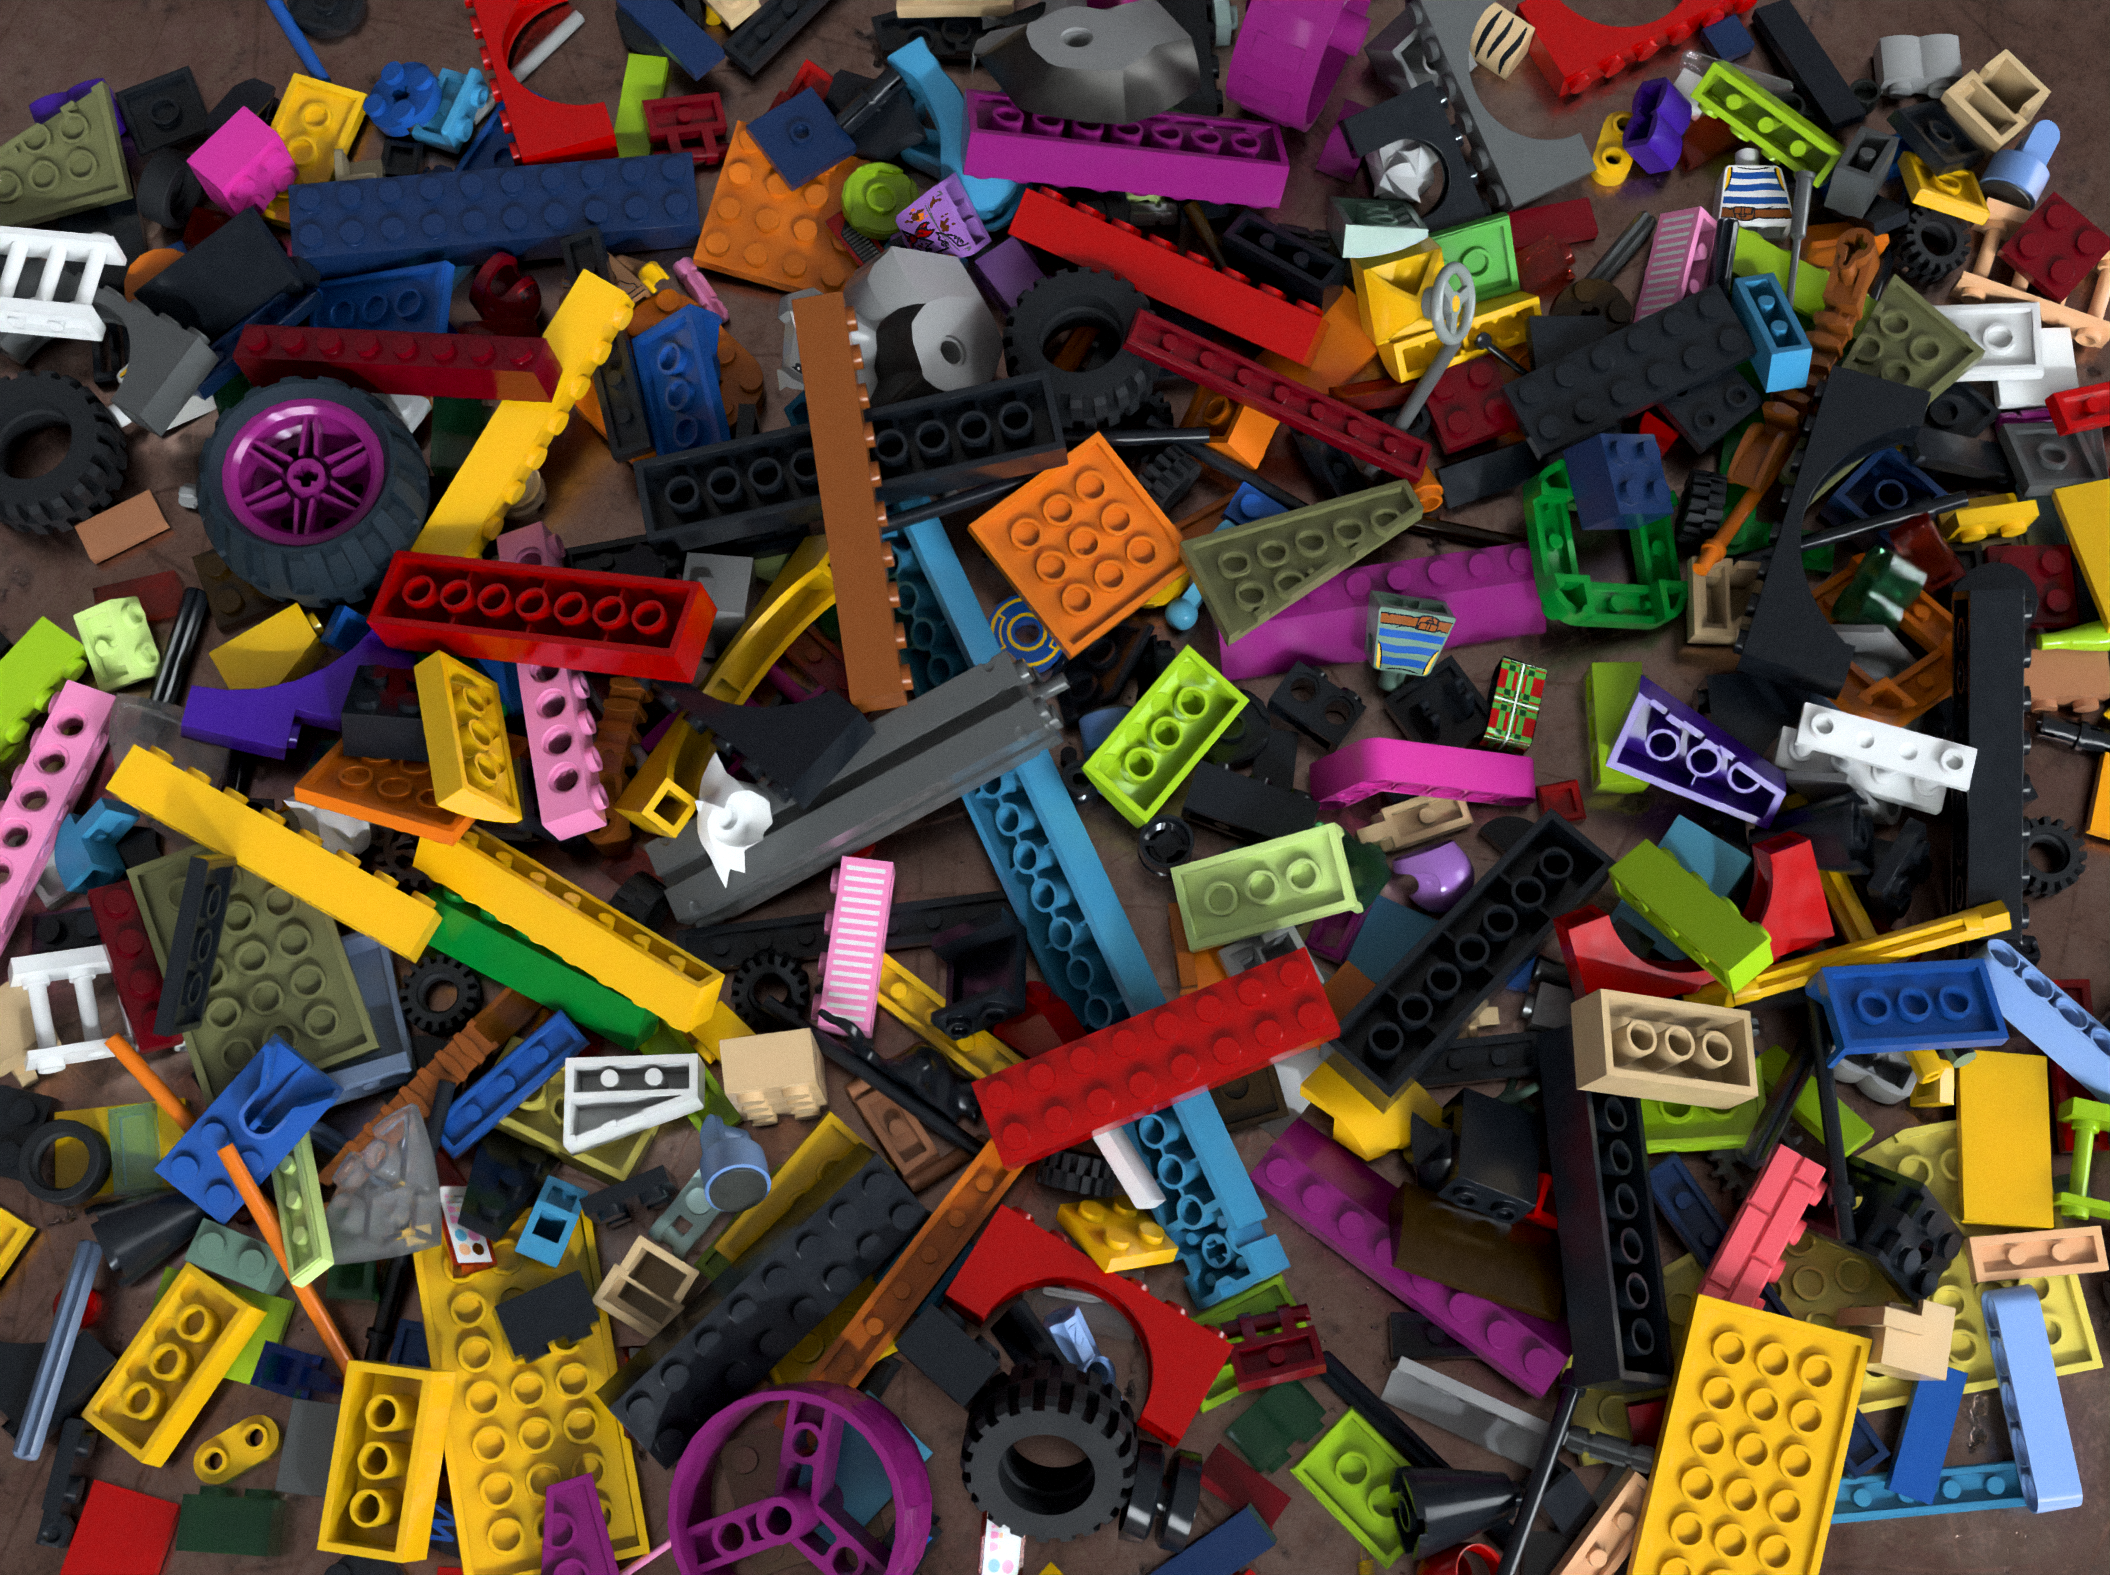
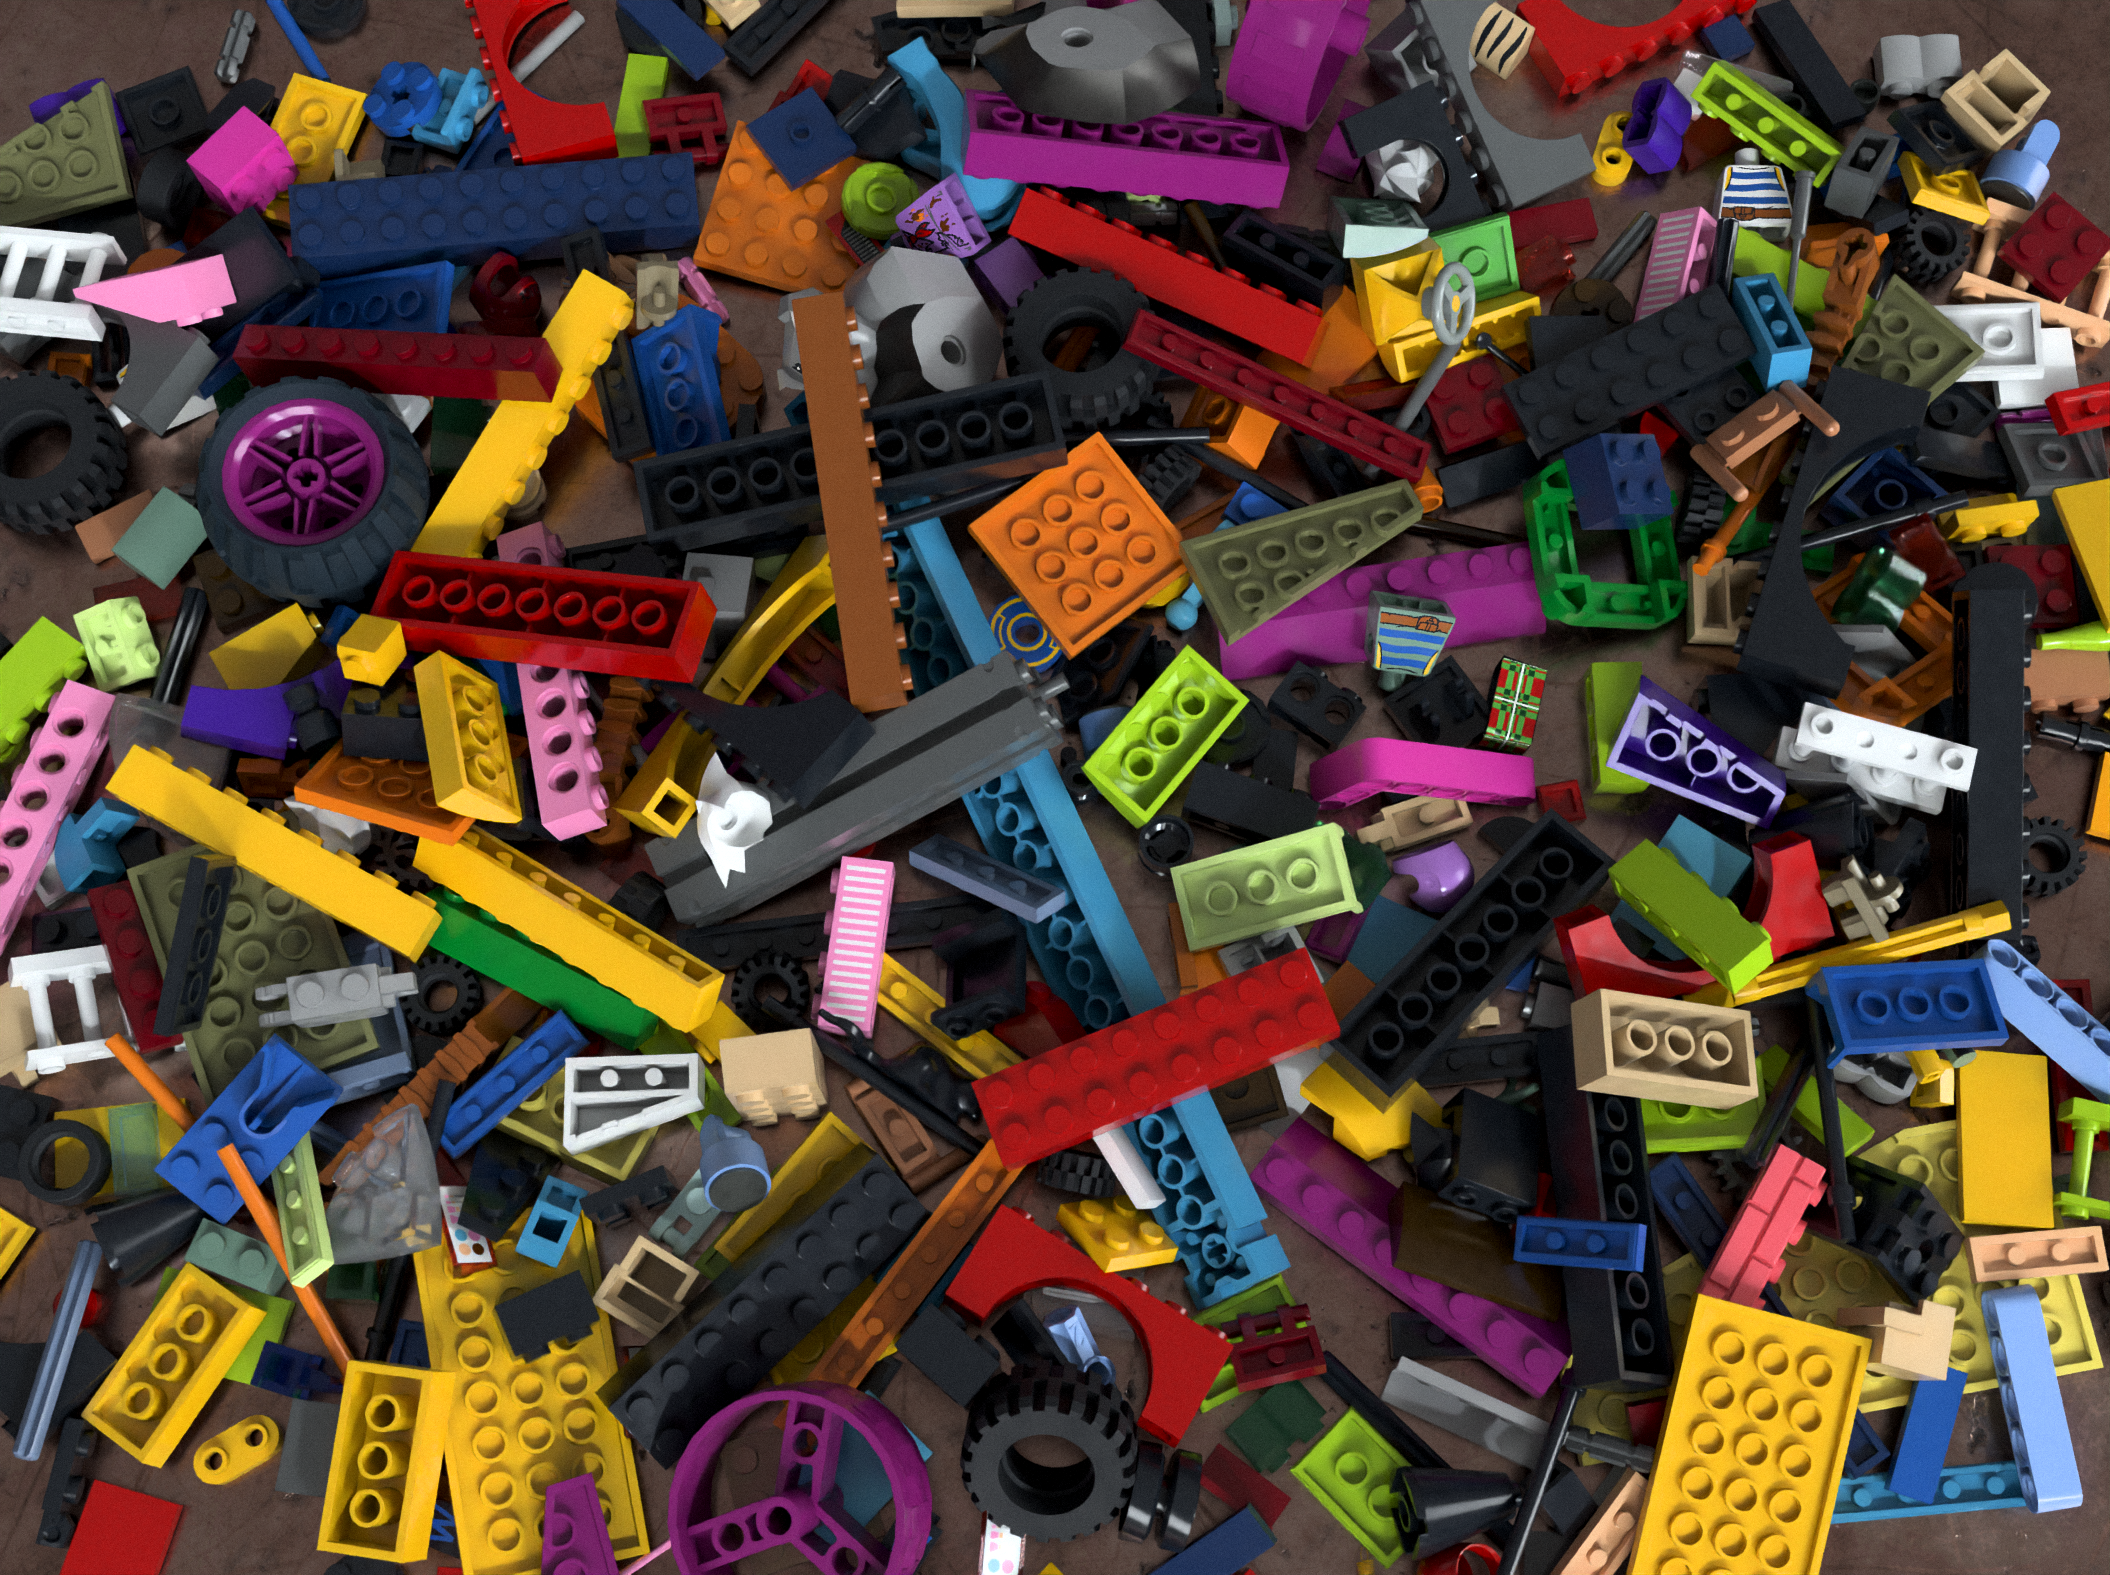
clear green brick [175,1485,286,1556] -> none
none -> orange tile [47,351,93,389]
none -> bright pink slope [73,254,237,327]
none -> sand green brick [112,486,207,590]
none -> dark grey axle [214,9,256,84]
none -> orange plate [236,757,316,798]
none -> light grey hinge [255,963,419,1028]
none -> black piece [282,682,342,753]
none -> yellow brick [337,614,407,686]
none -> dark tan hips [635,253,679,329]
none -> sand blue plate [909,833,1065,924]
none -> blue tile [1513,1215,1647,1272]
none -> nougat plate [1690,380,1840,502]
none -> dark tan hips [1822,855,1904,943]

